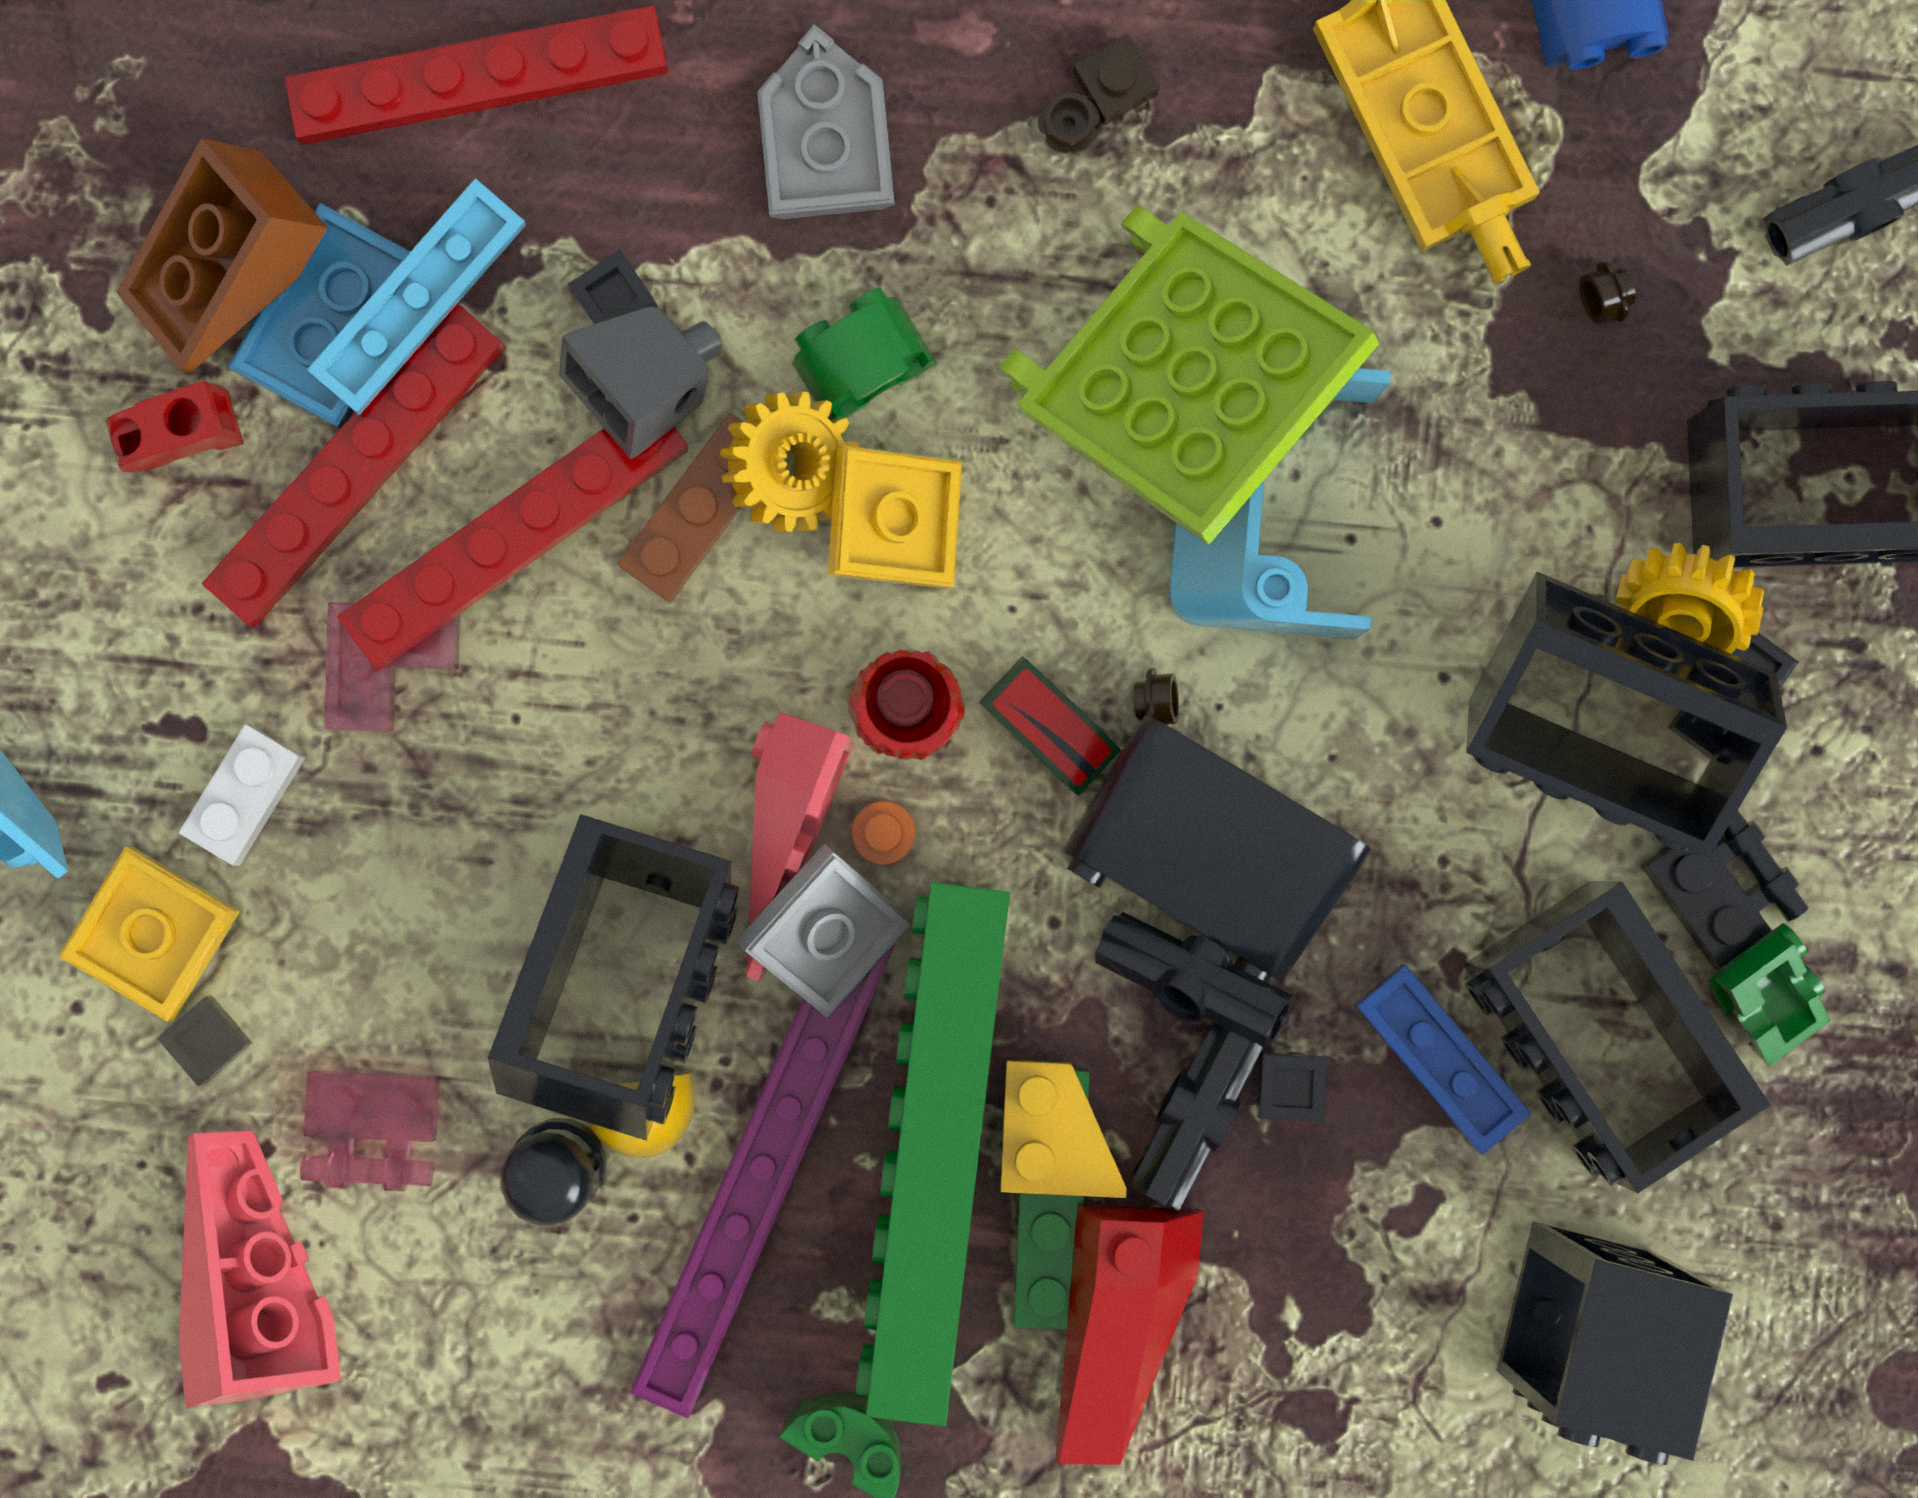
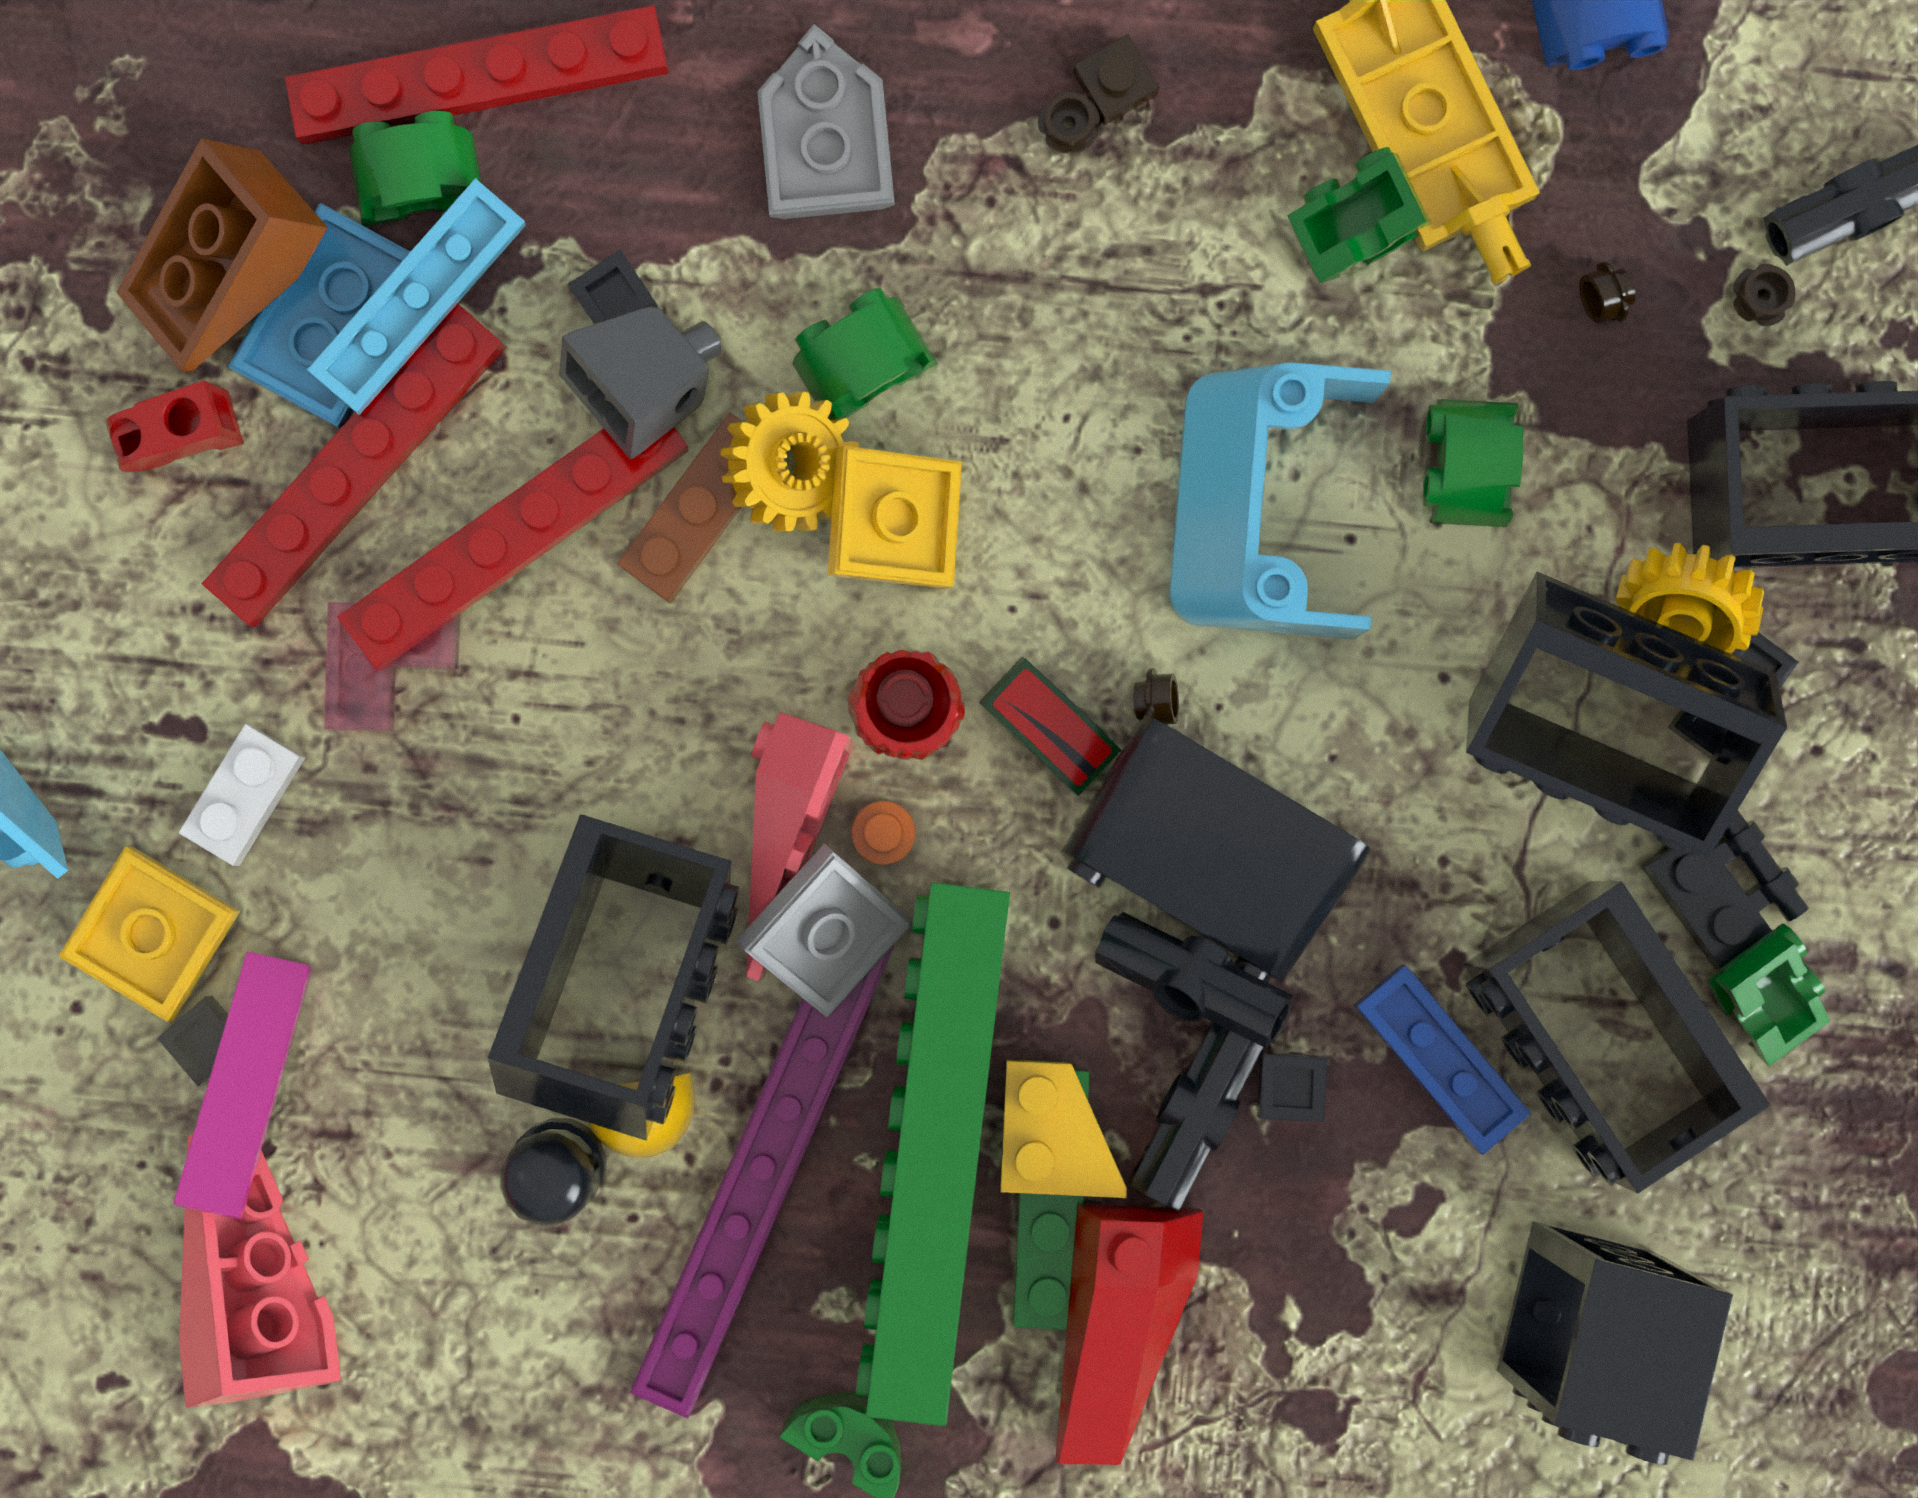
clear pink plate [300,1070,440,1192] -> none
lime plate [998,205,1379,545] -> none
none -> dark pink tile [173,951,312,1220]
none -> green cylinder [349,111,481,227]
none -> green cylinder [1287,147,1431,283]
none -> green cylinder [1422,399,1523,527]
none -> dark brown plate [1733,264,1796,326]

